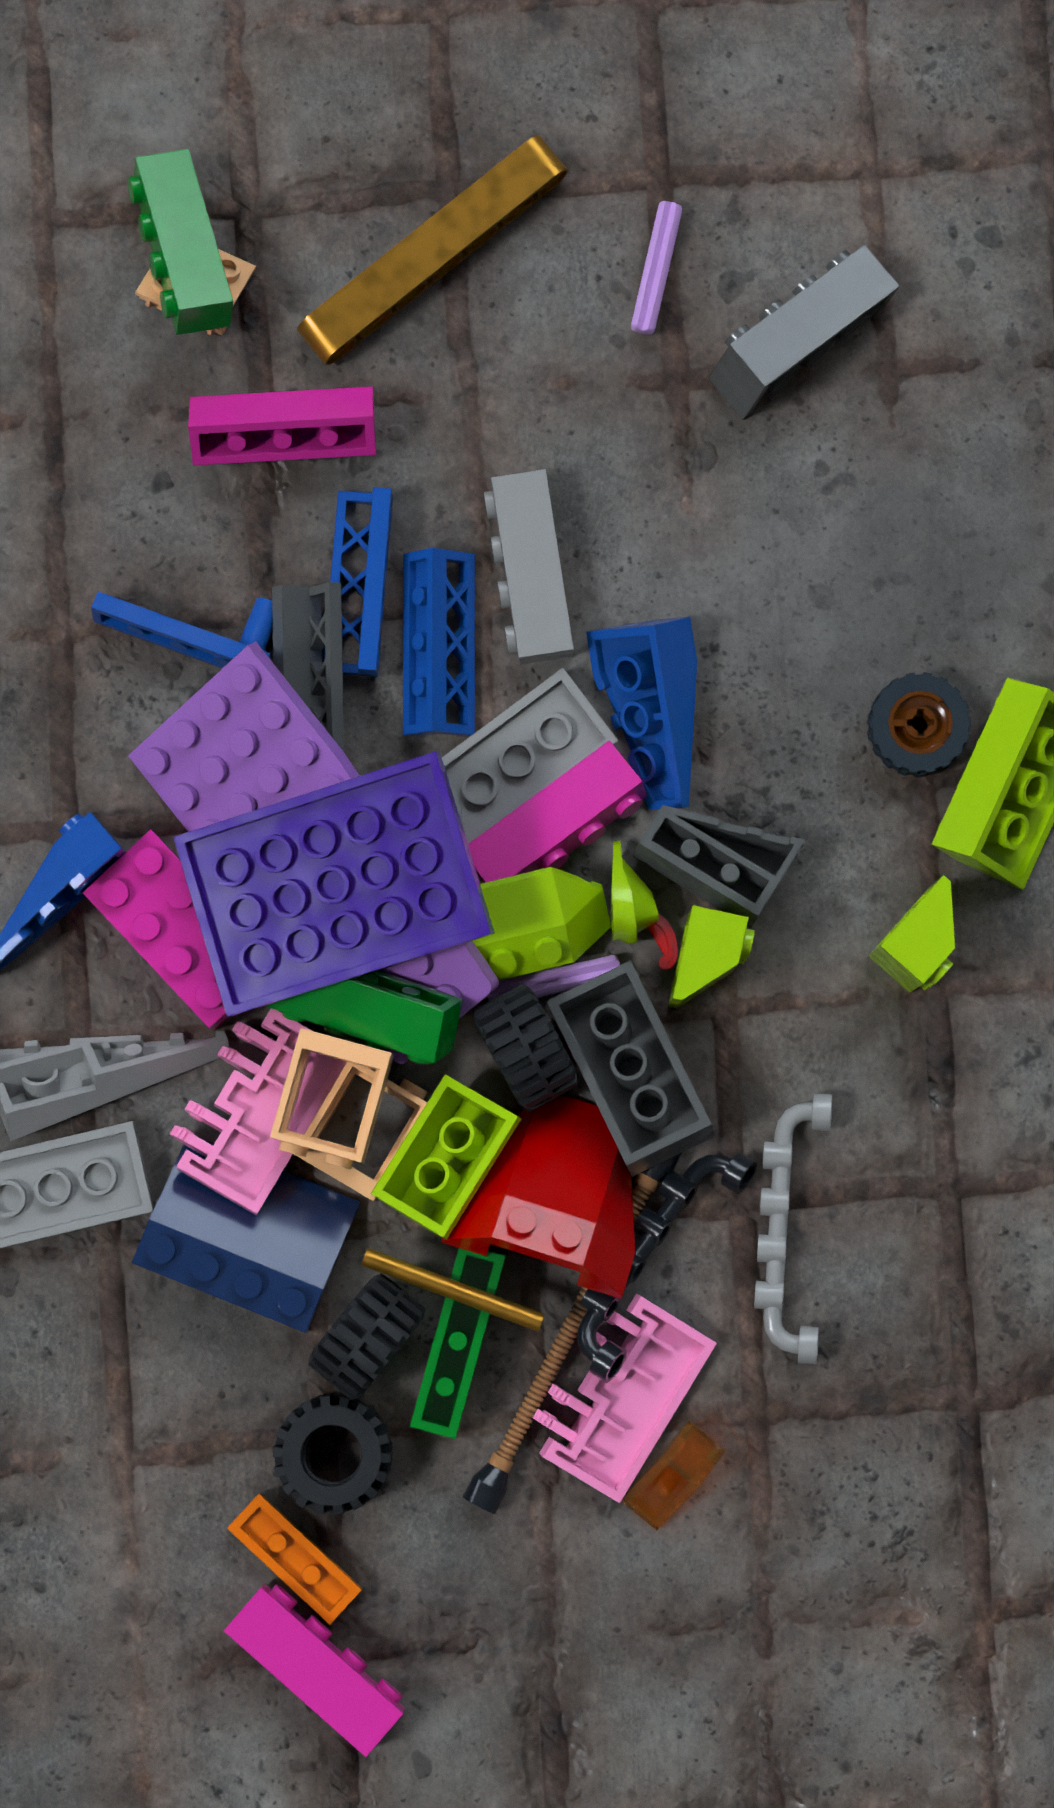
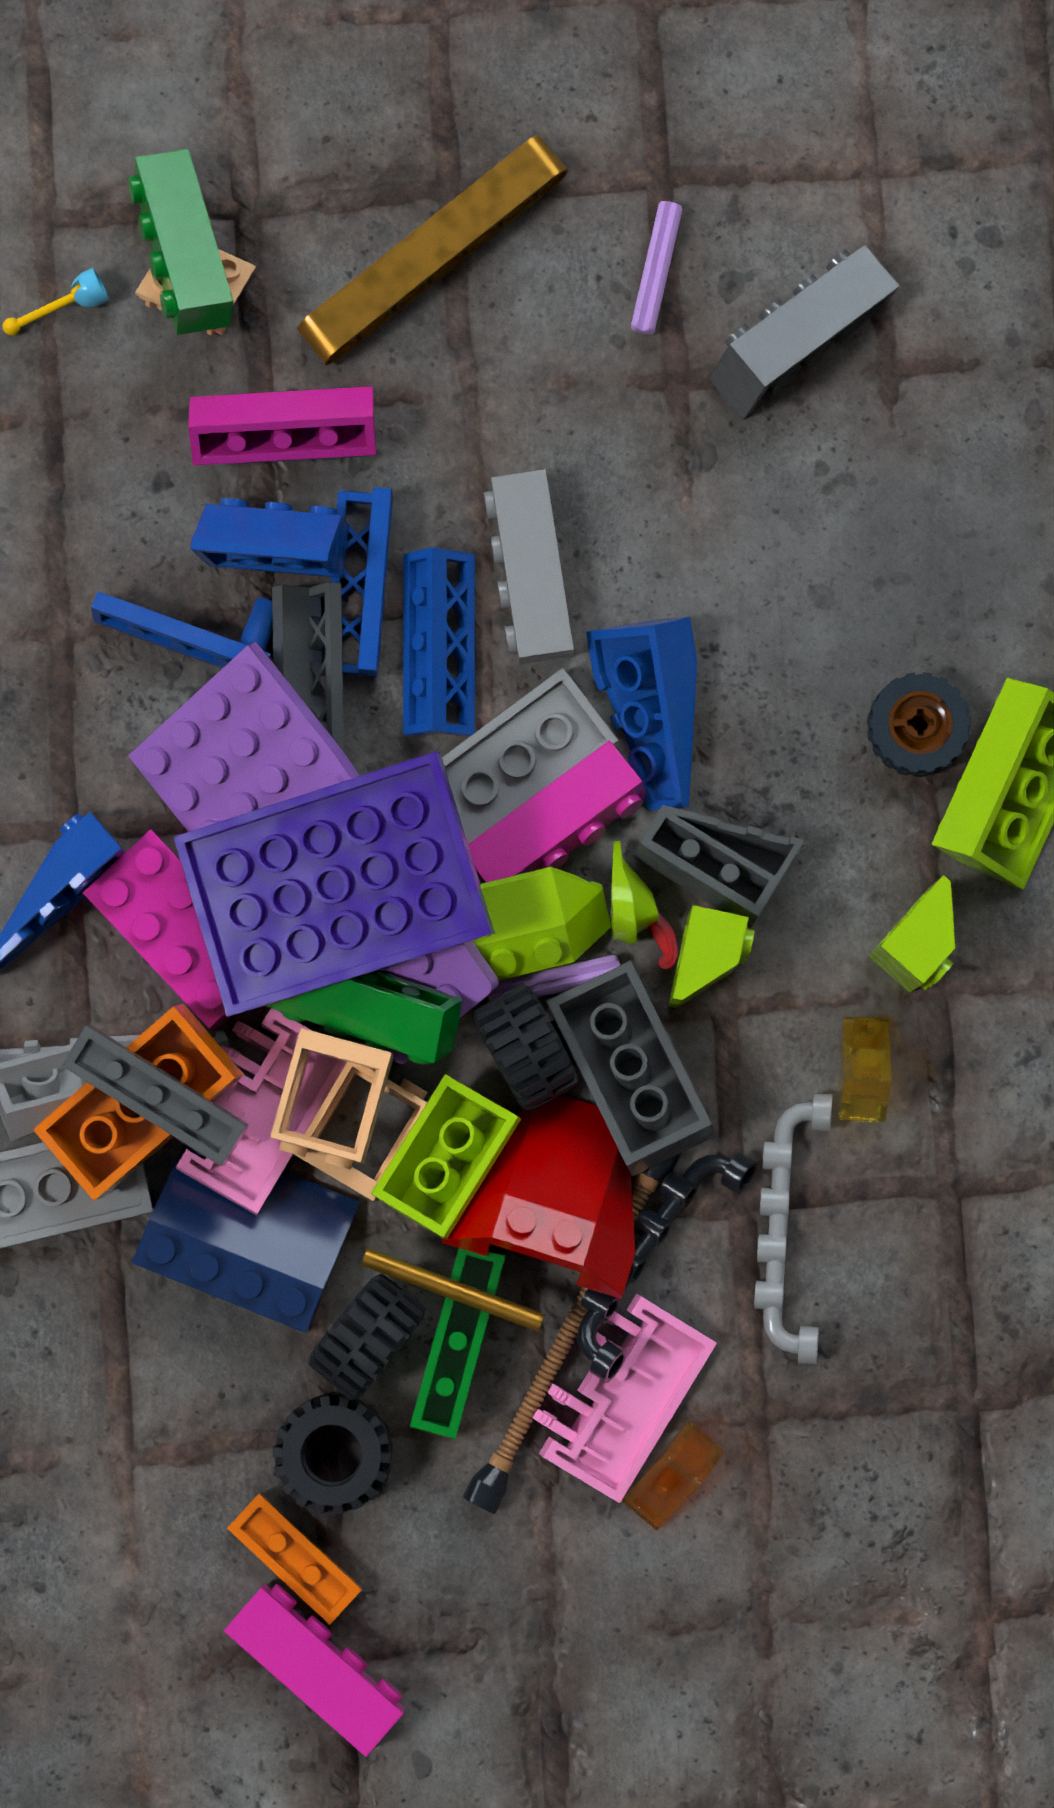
none -> hinge [2,267,109,336]
none -> orange brick [33,1004,244,1201]
none -> dark grey piece [62,1025,249,1166]
none -> blue slope [190,498,349,578]
none -> clear yellow slope [838,1016,891,1123]

